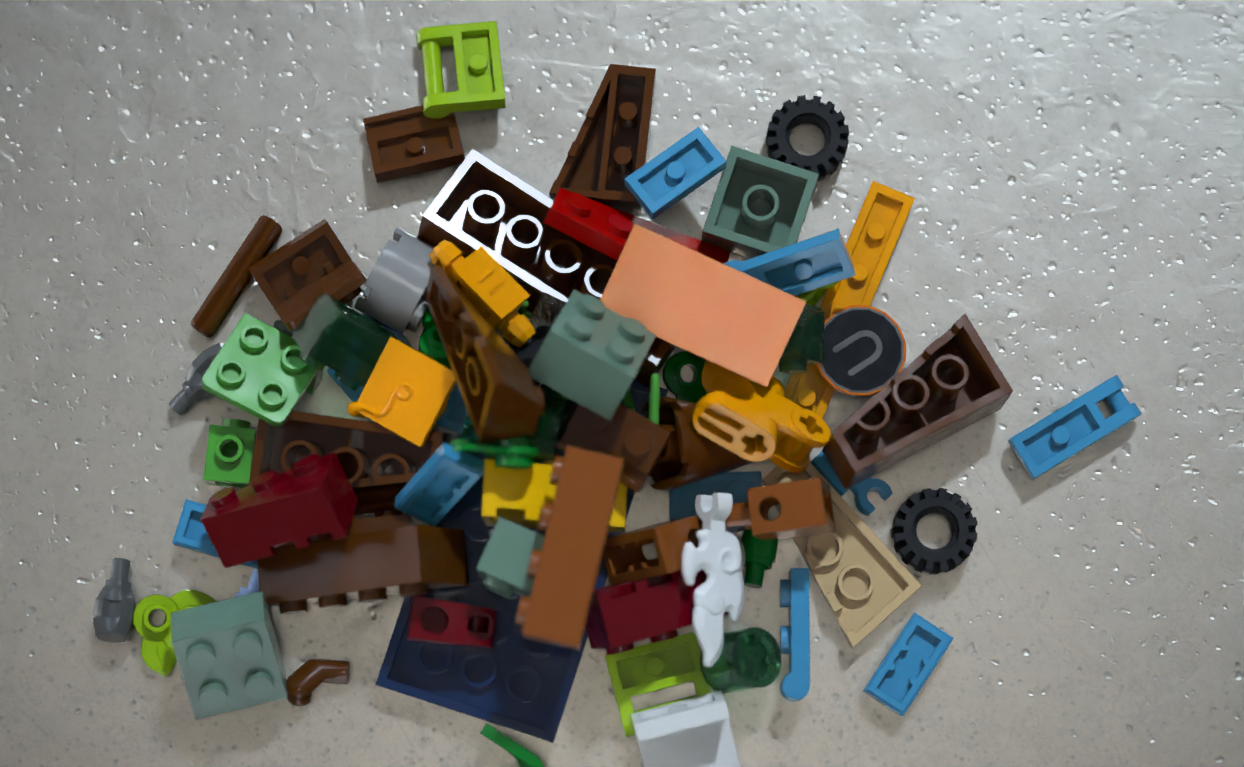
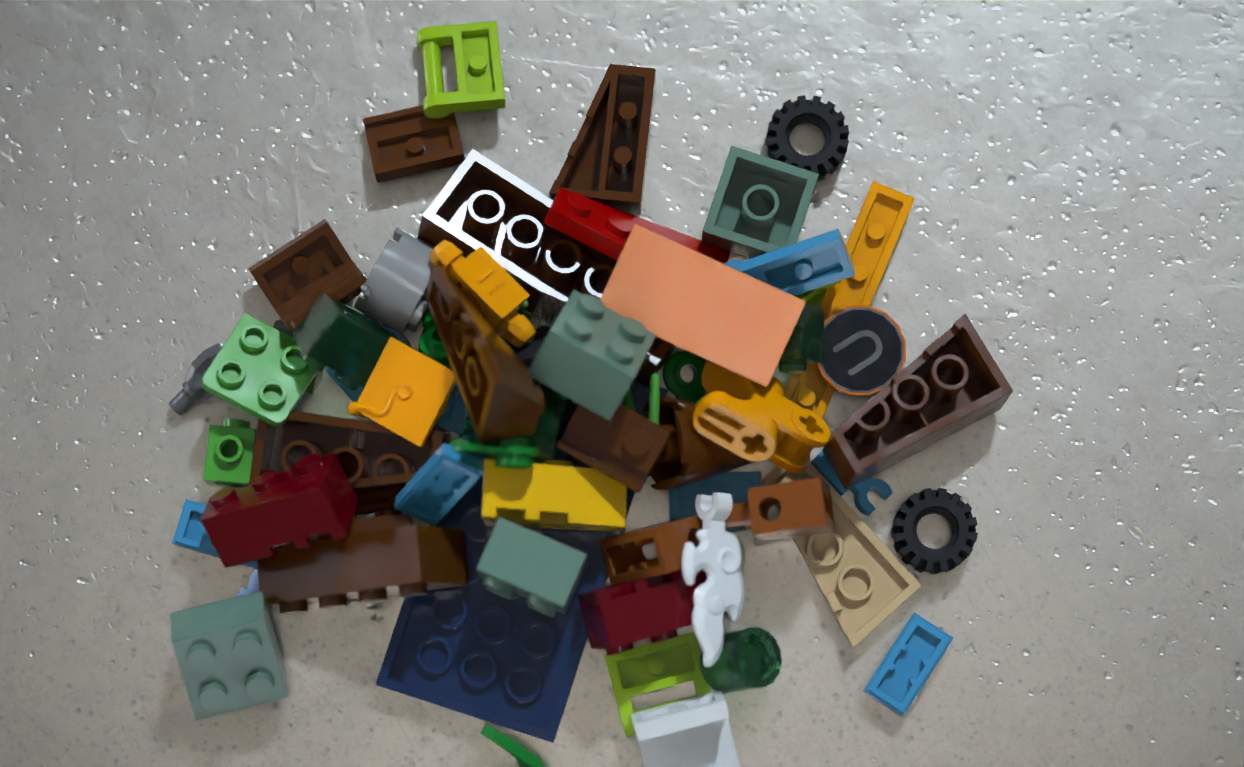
dark grey piece [93,558,136,643] -> none
lime plate [132,589,216,677] -> none
reddish brown axle [191,215,282,338] -> none
reddish brown arm [286,659,350,707] -> none
dark red leg [406,596,498,649] -> none
dark orange brick [515,445,624,651] -> none
dark azure plate [625,127,727,220] -> none
green cylinder [741,529,778,588] -> none
dark azure plate [780,568,810,702] -> none
dark azure plate [1008,375,1142,480] -> none

